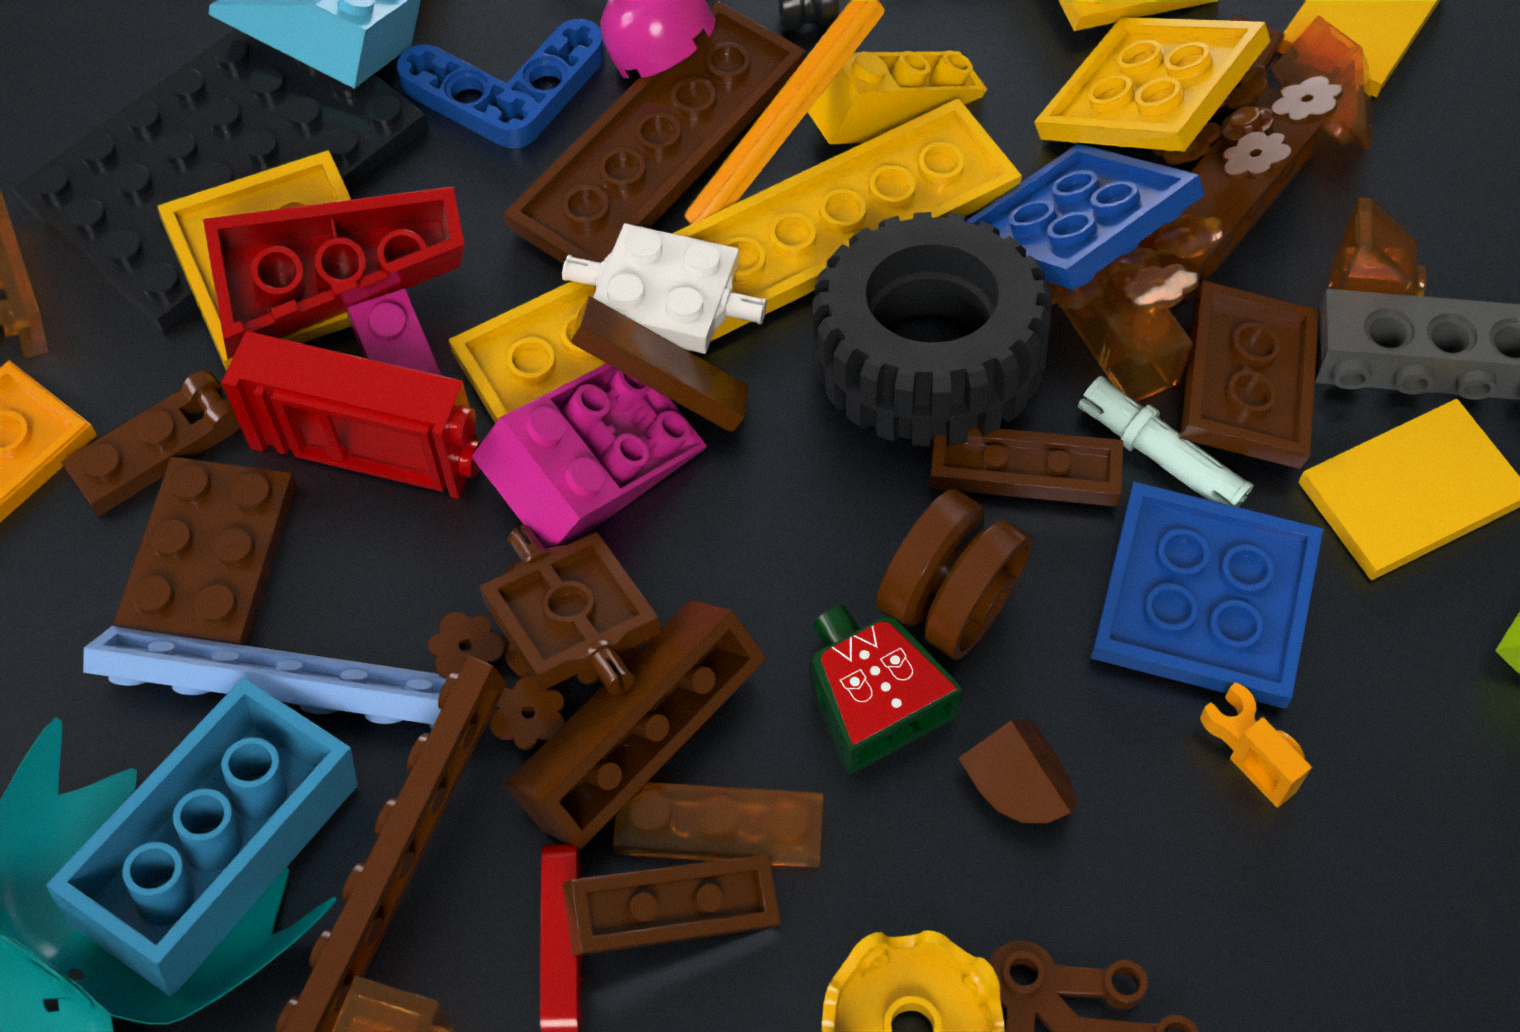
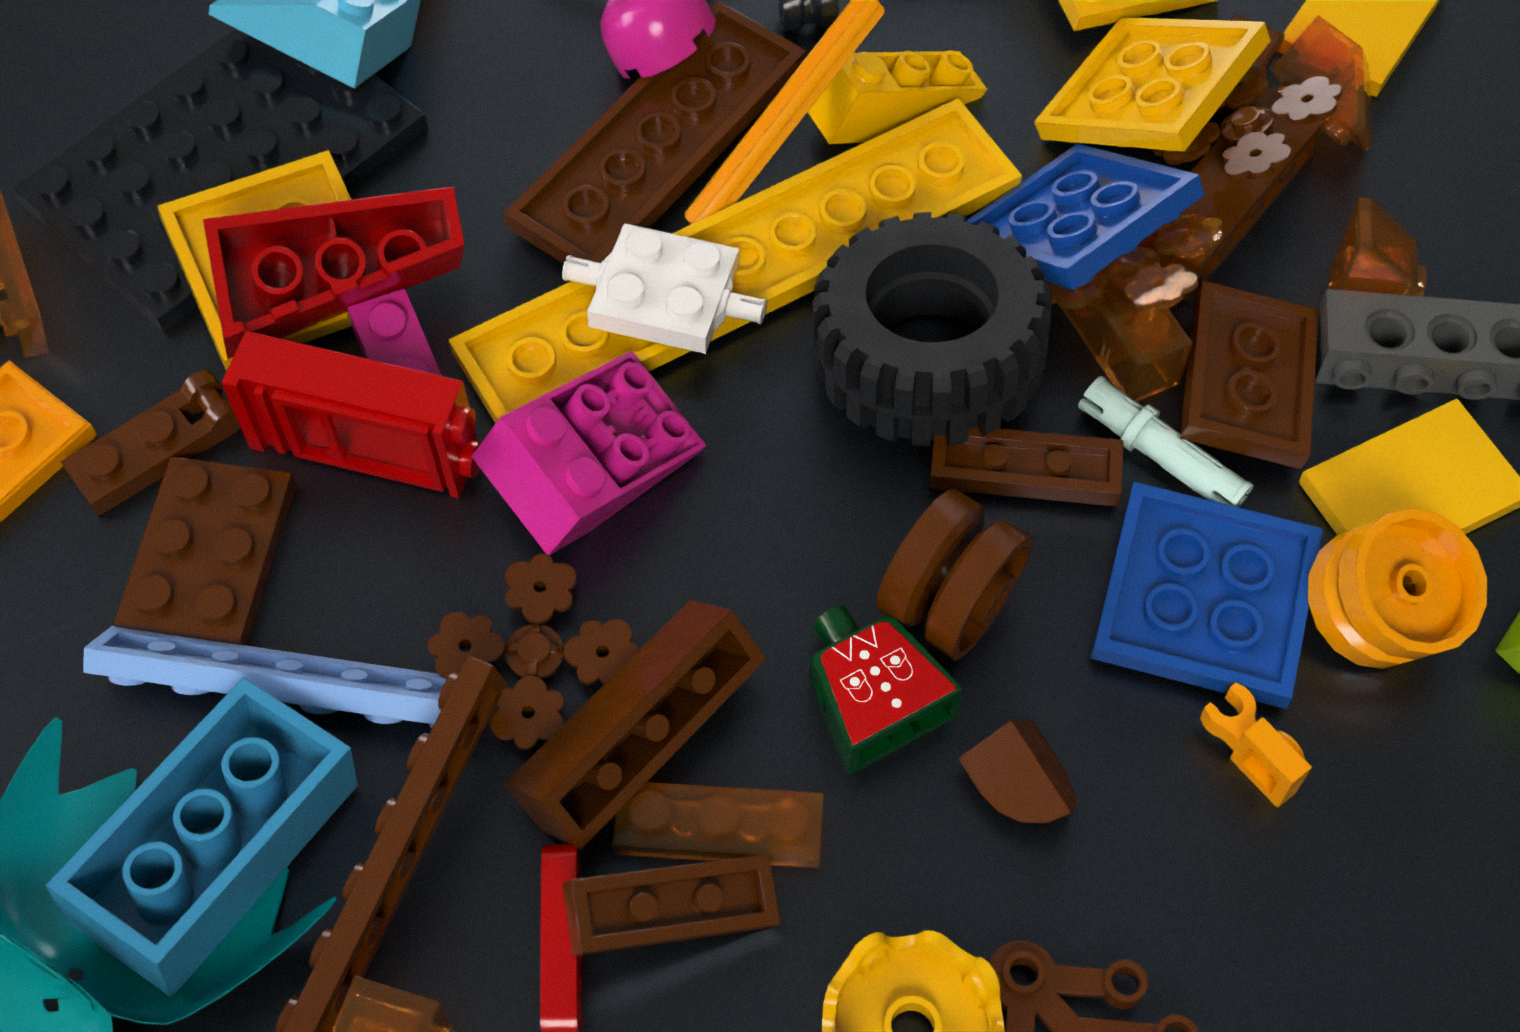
blue beam [397,19,604,148] -> none
reddish brown plate [480,525,661,695] -> none
reddish brown tile [570,295,748,432] -> none
none -> light orange wheel [1308,508,1487,669]

